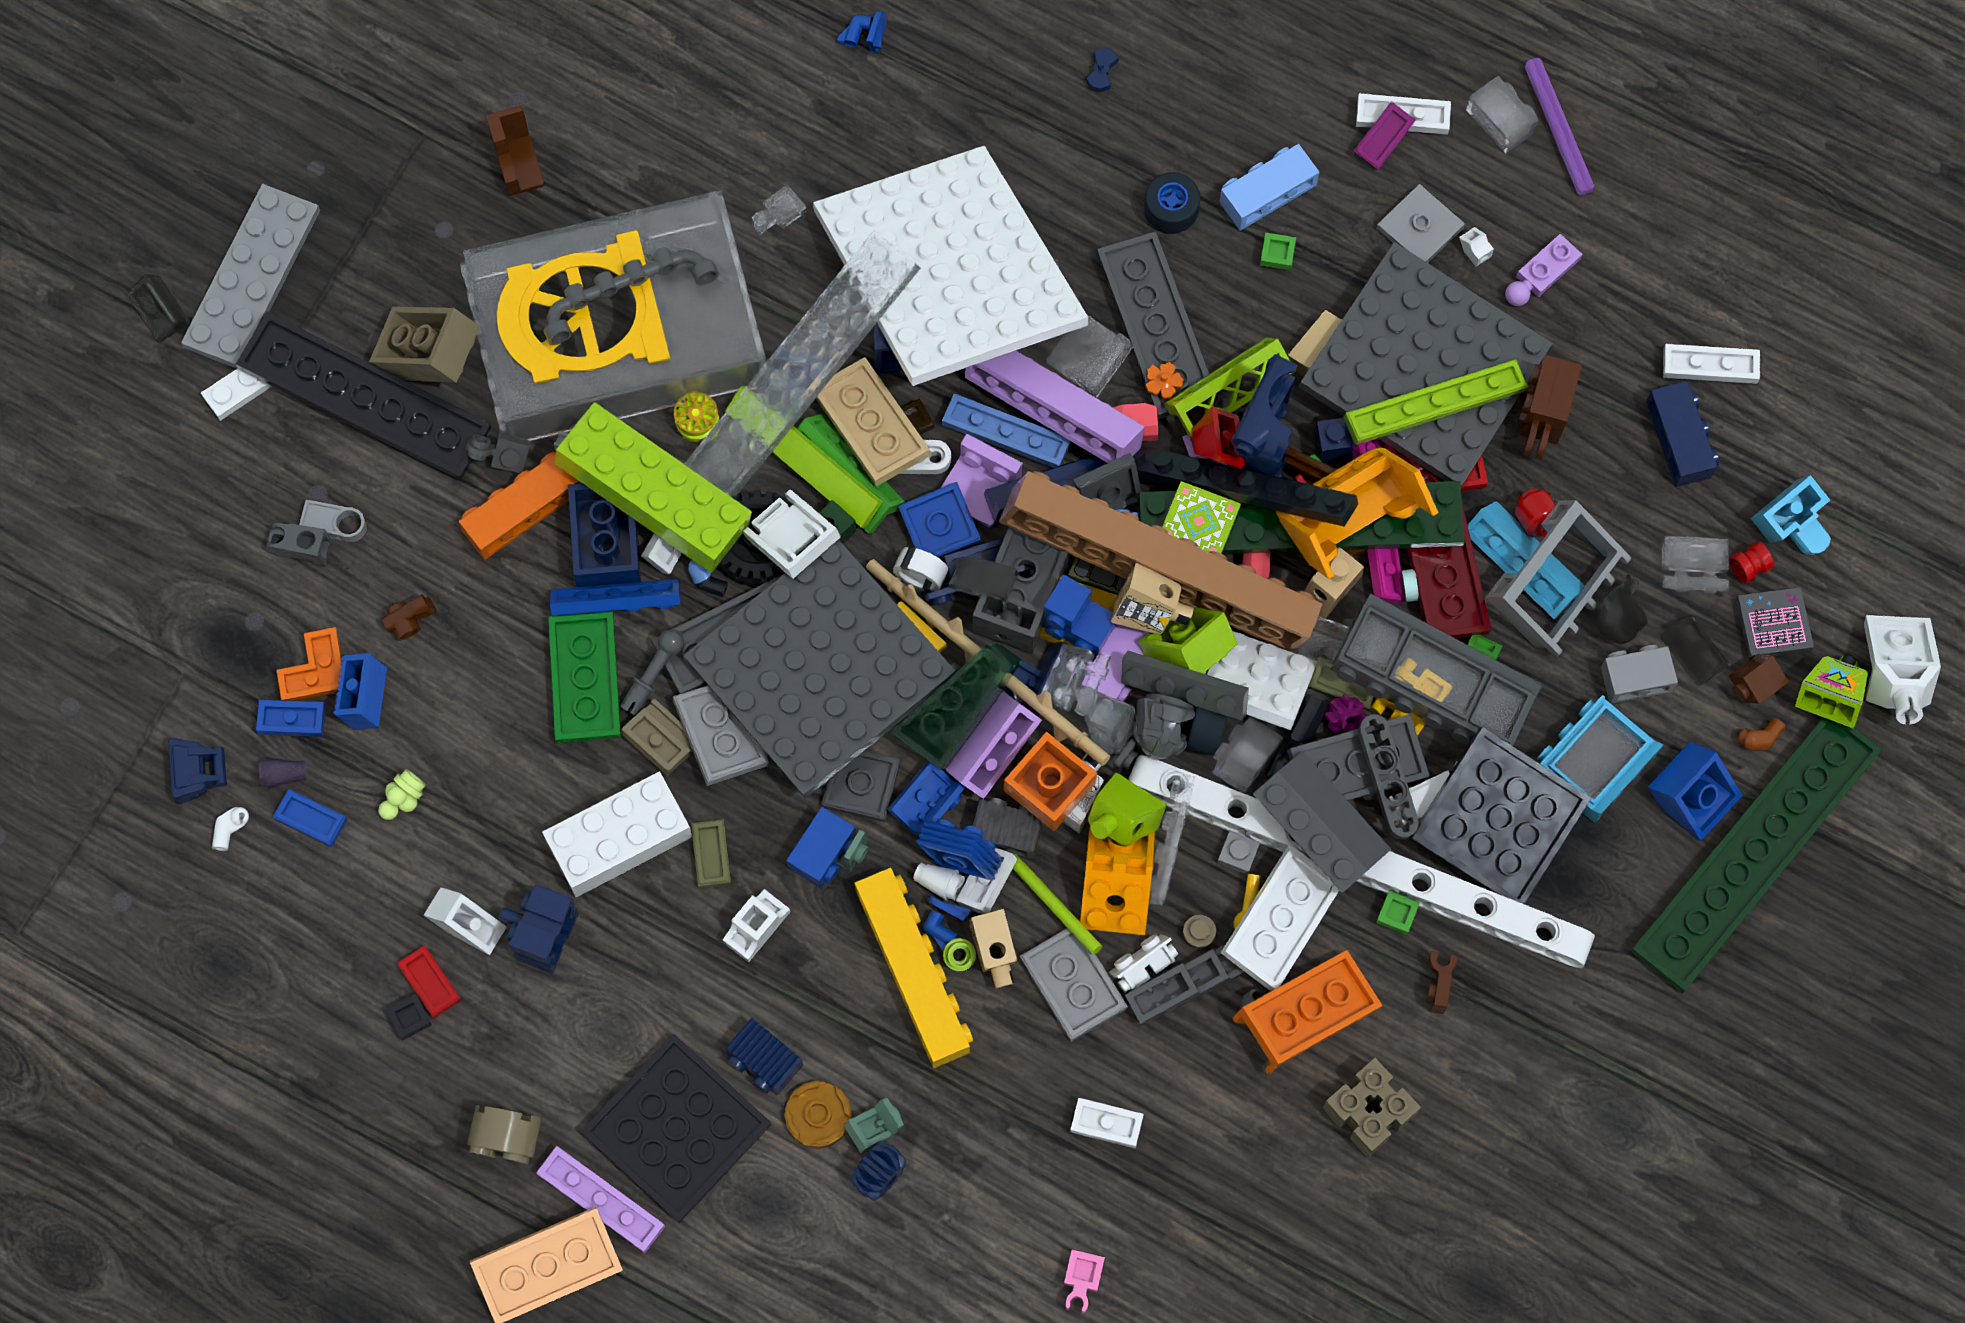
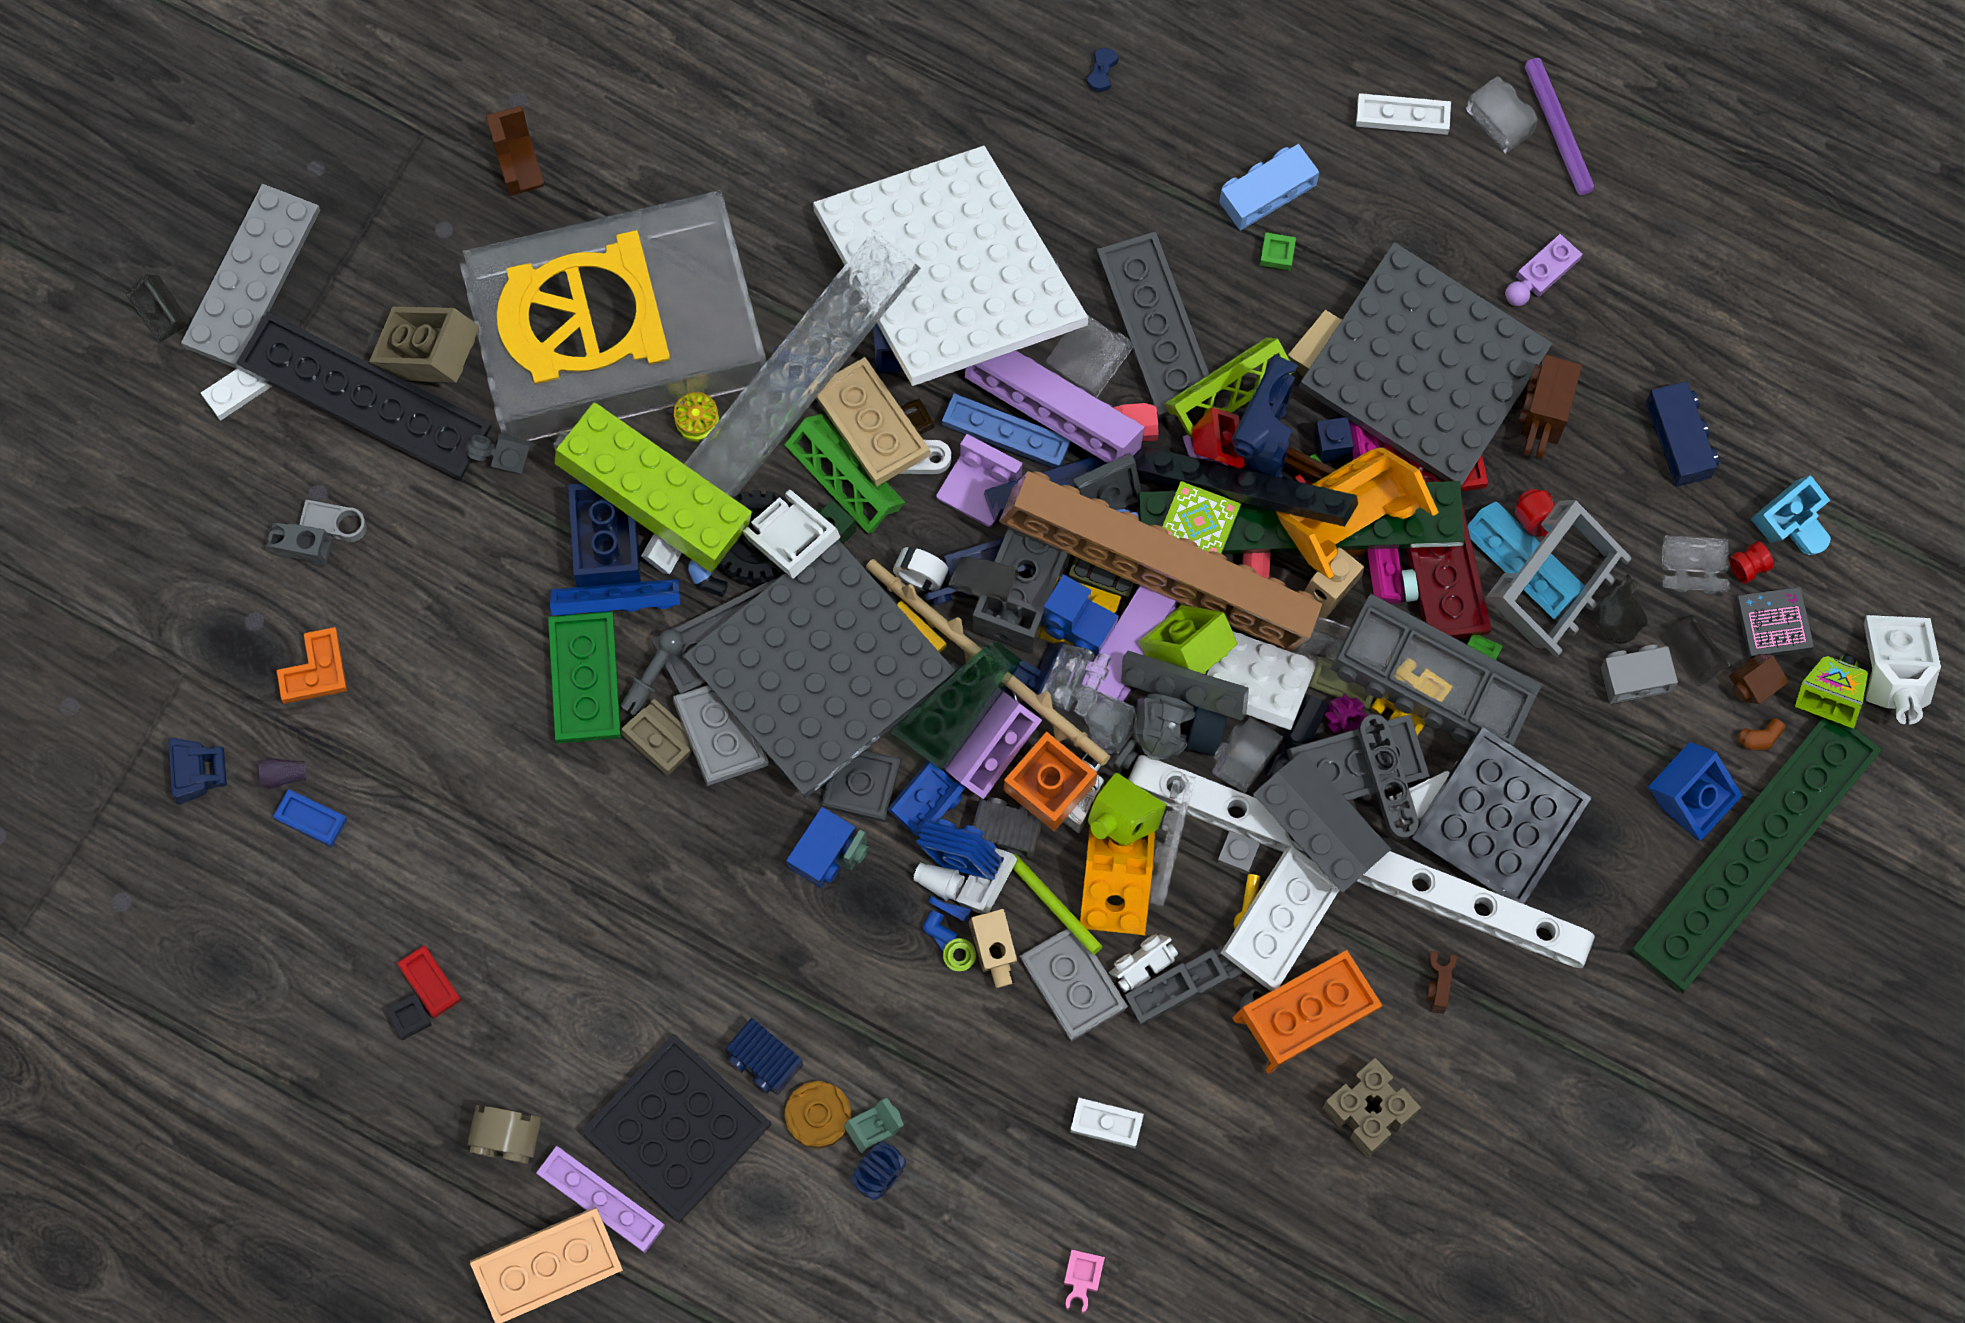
white arm [212,807,249,851] -> none
blue plate [256,700,326,737] -> none
blue brick [333,653,387,730] -> none
yellowish green piece [378,769,426,820] -> none
reddish brown plate [382,594,437,641] -> none
white slope [424,888,507,955] -> none
orange brick [458,452,582,561] -> none
dark blue brick [499,884,579,974] -> none
white brick [542,771,692,898] -> none
dark grey bar [544,248,719,345] -> none
olive tile [691,819,731,889] -> none
white brick [722,889,790,962] -> none
lime tile [725,386,883,528] -> none
clear plate [752,185,807,235] -> none
blue piece [837,11,887,53] -> none
yellow brick [855,868,973,1069] -> none
blue tile [898,482,982,559] -> none
tan torso [1111,563,1194,634] -> none
black wheel [1144,172,1200,234] -> none
orange plant [1145,362,1184,399] -> none
dark tan plate [1183,915,1216,948] -> none
lime tile [1343,359,1528,445] -> none
magenta tile [1353,101,1416,170] -> none
light grey plate [1376,184,1465,263] -> none
bright green plate [1376,891,1420,935] -> none
white piece [1459,227,1494,267] -> none
window [1537,695,1664,823] -> none
white plate [1663,344,1760,384] -> none

